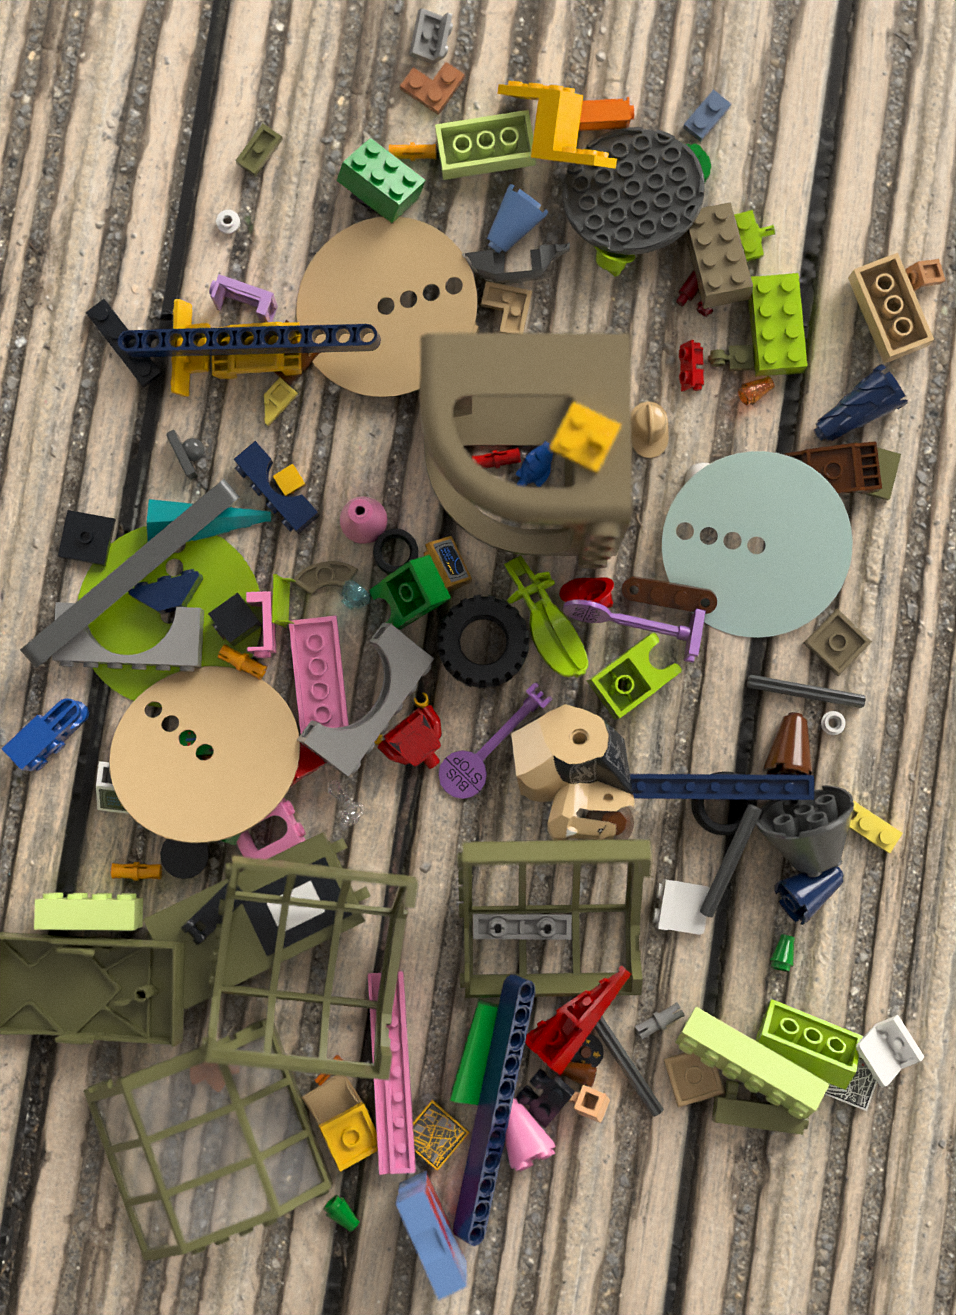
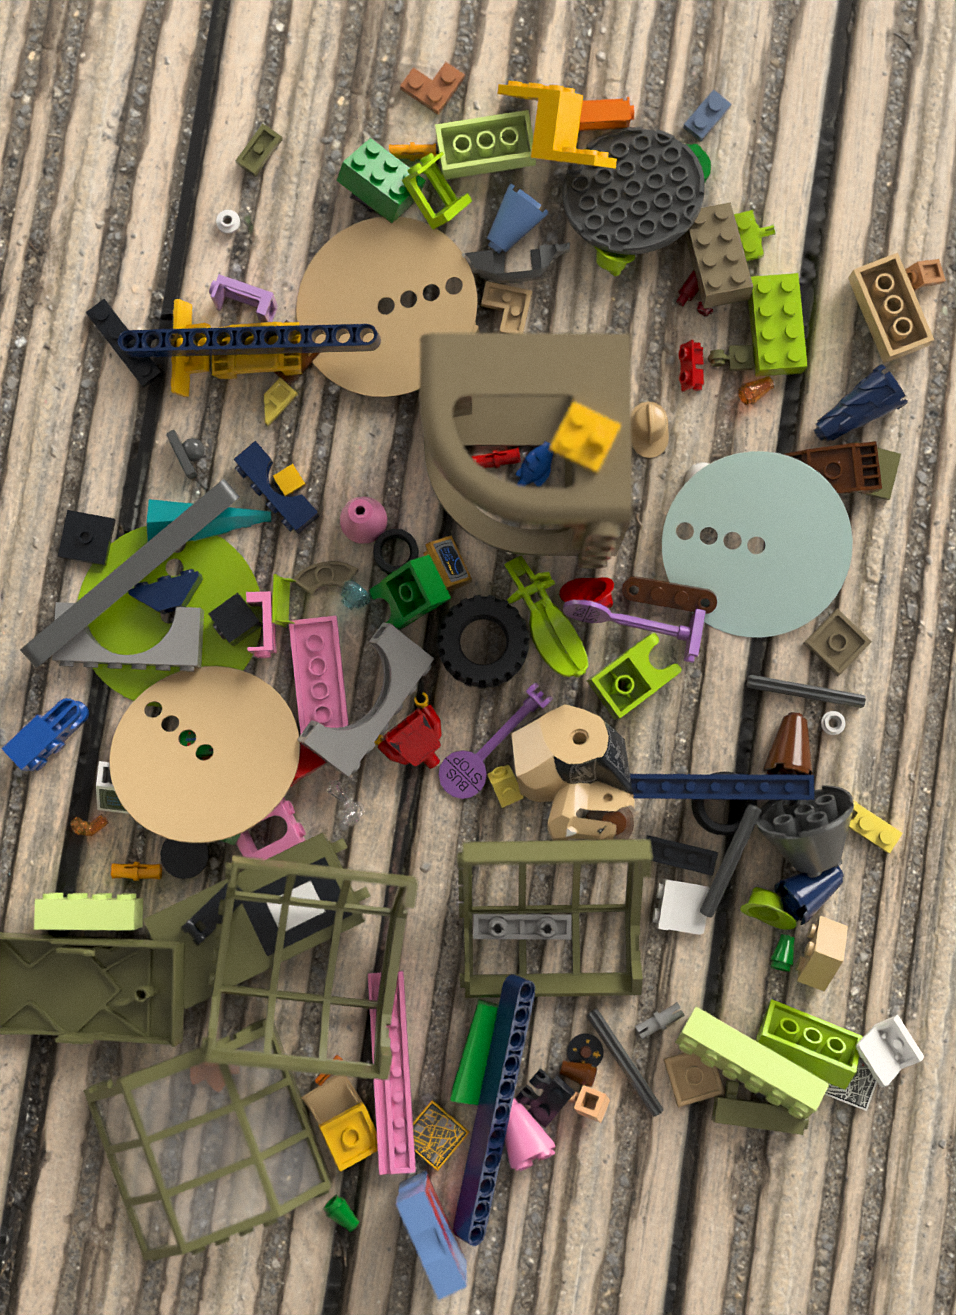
light orange pin [218,644,267,680] -> none
light grey bracket [409,8,453,65] -> none
red wedge [525,966,631,1075] -> none
none -> clear orange arm [71,814,109,836]
none -> lime panel [402,151,472,230]
none -> light yellow bracket [487,765,524,808]
none -> black plate [646,835,718,876]
none -> lime piece [740,887,797,930]
none -> tan brick [795,916,848,992]

